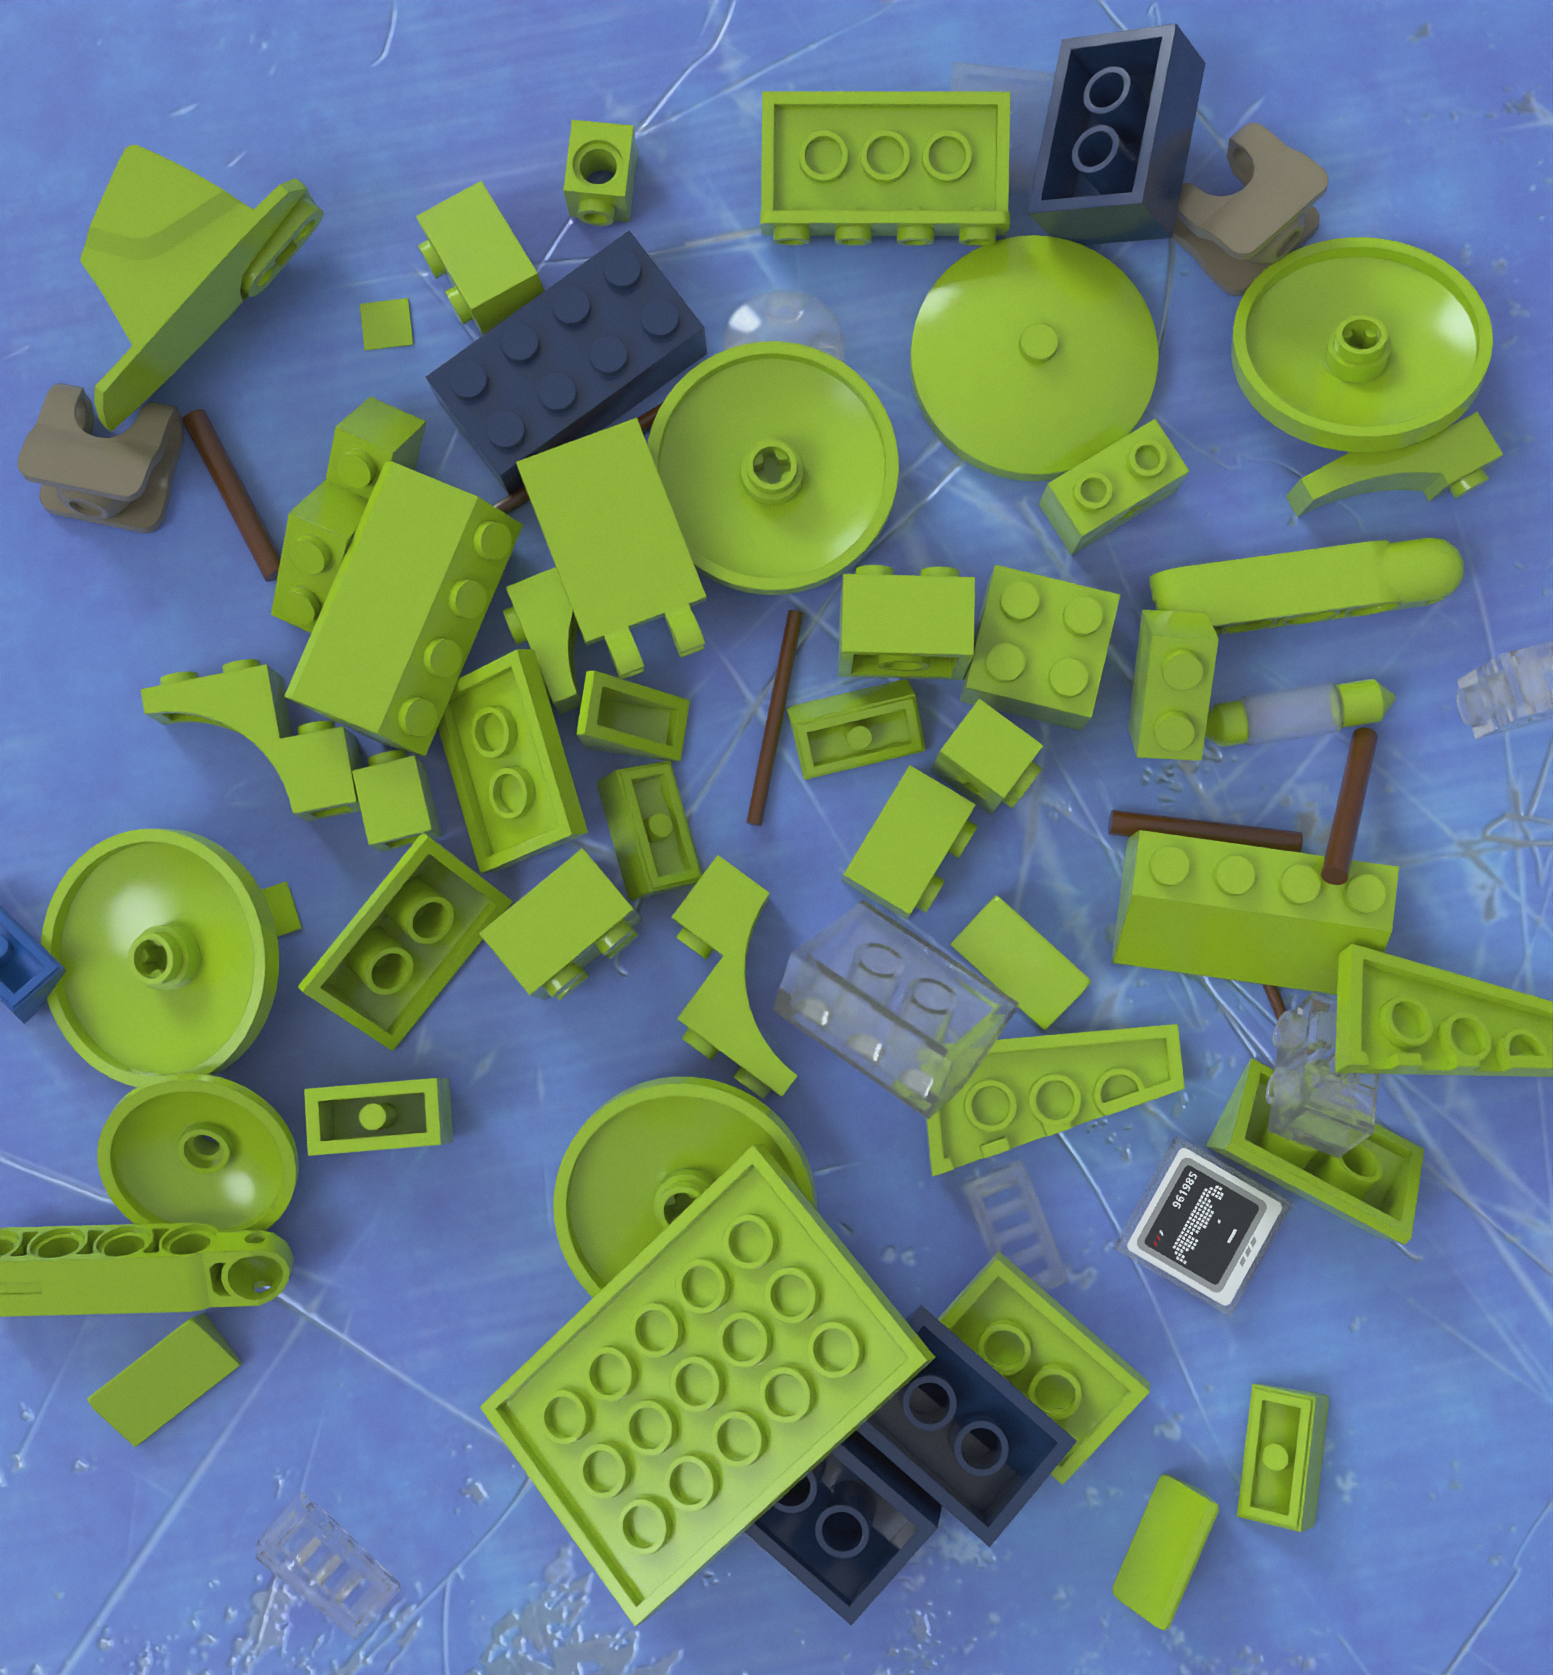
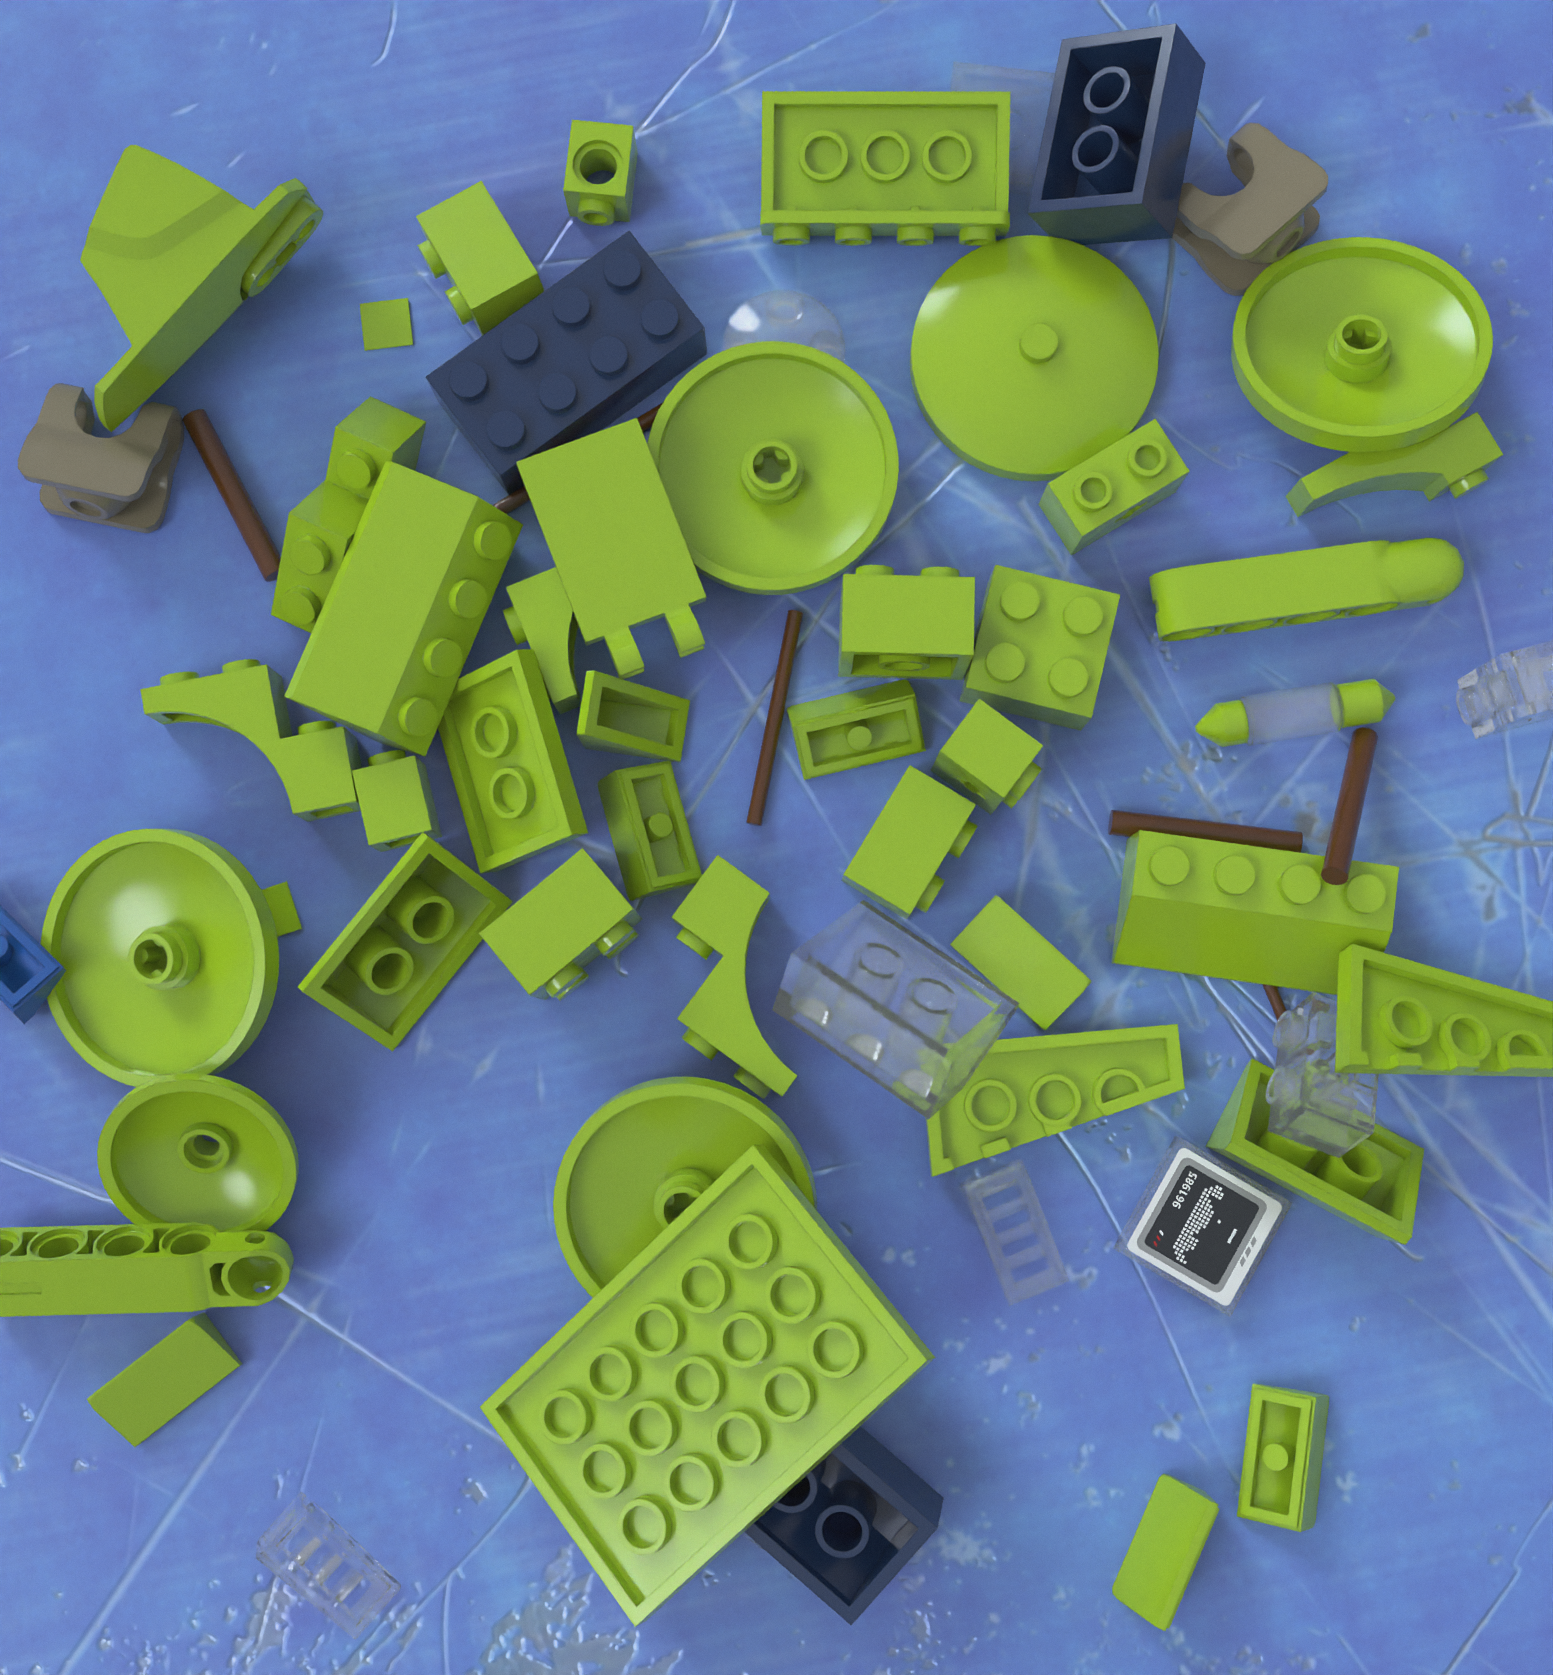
lime brick [304,1078,454,1156] -> none
dark blue slope [857,1305,1077,1547] -> none
lime plate [938,1251,1150,1485] -> none
lime brick [1128,610,1219,761] -> none

